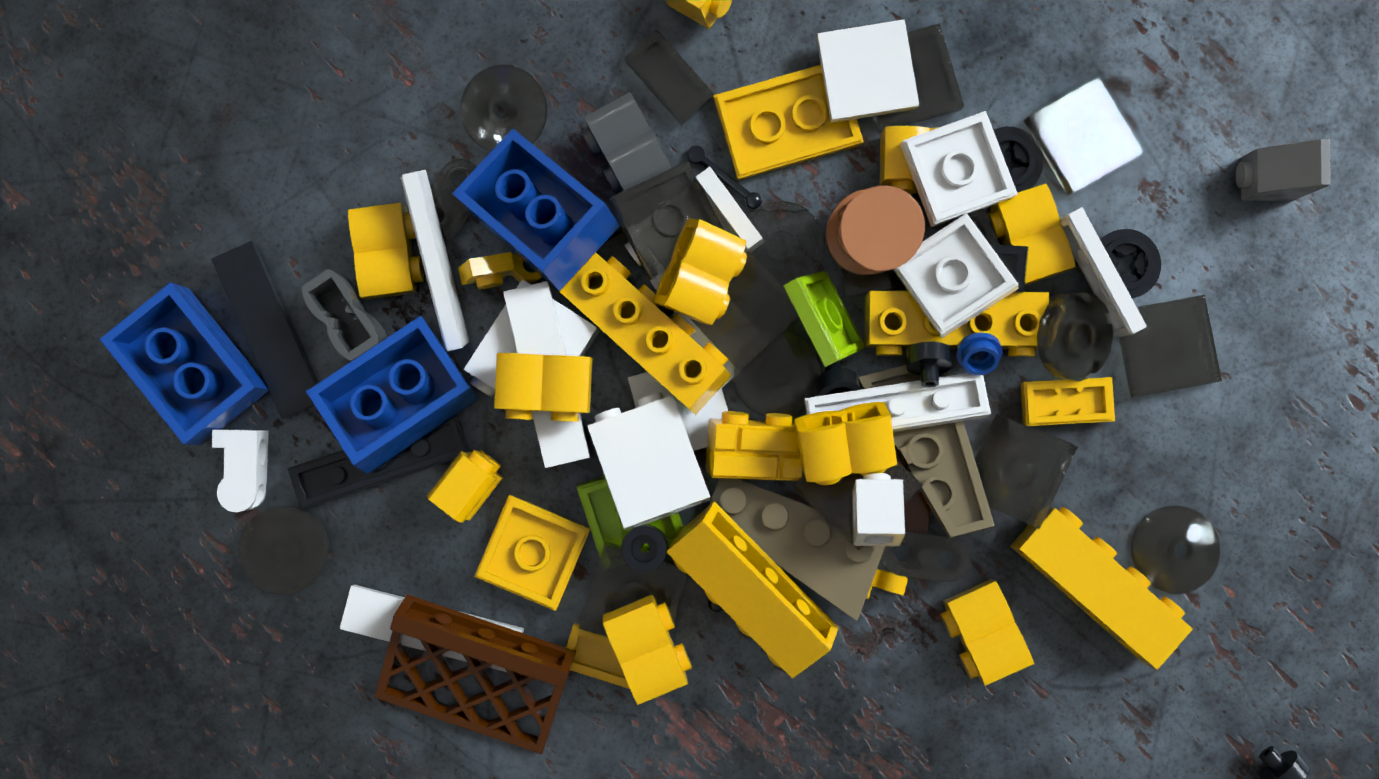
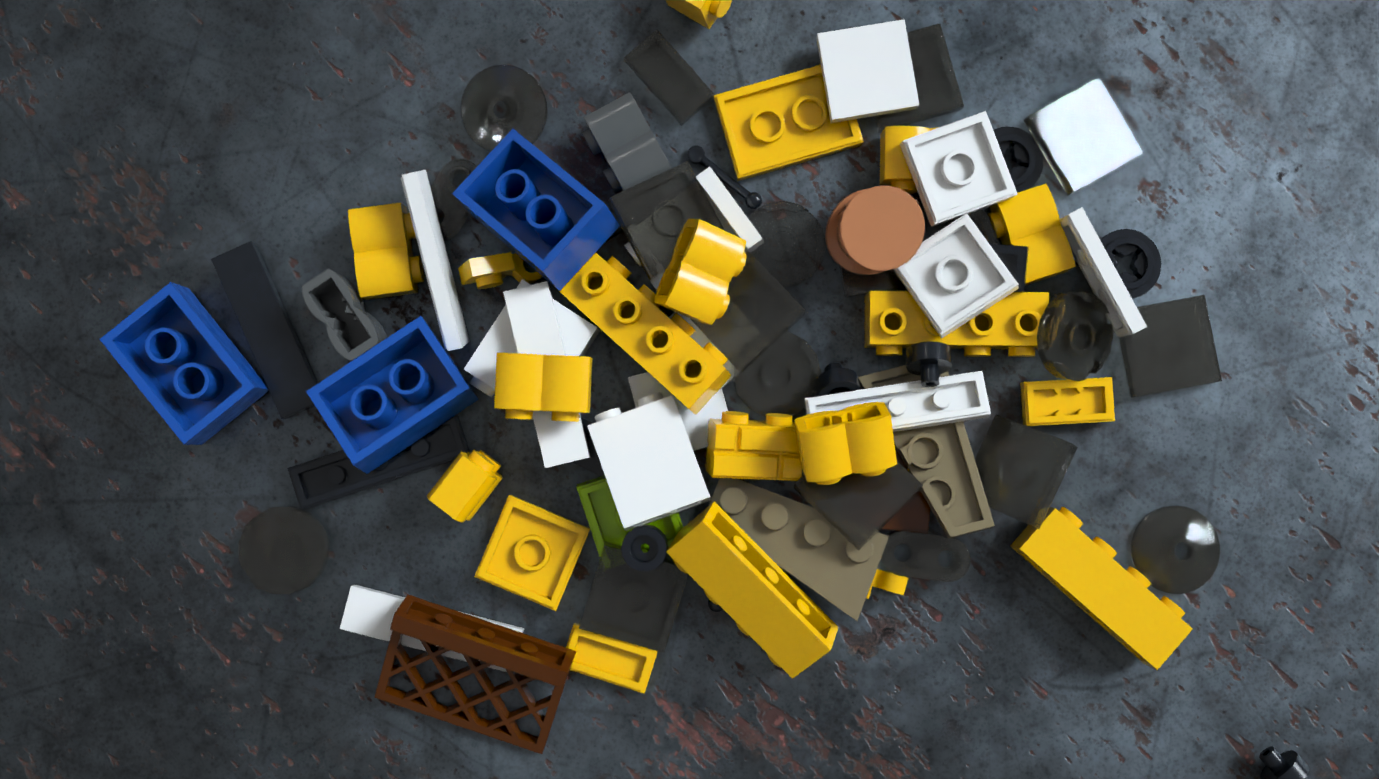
white leg [212,430,269,512] -> none
yellow brick [603,594,692,705] -> none
lime tile [783,271,865,367] -> none
white brick [852,473,905,546] -> none
yellow brick [940,579,1034,686] -> none
blue plate [956,333,1002,375] -> none
light grey slope [1235,139,1331,201] -> none

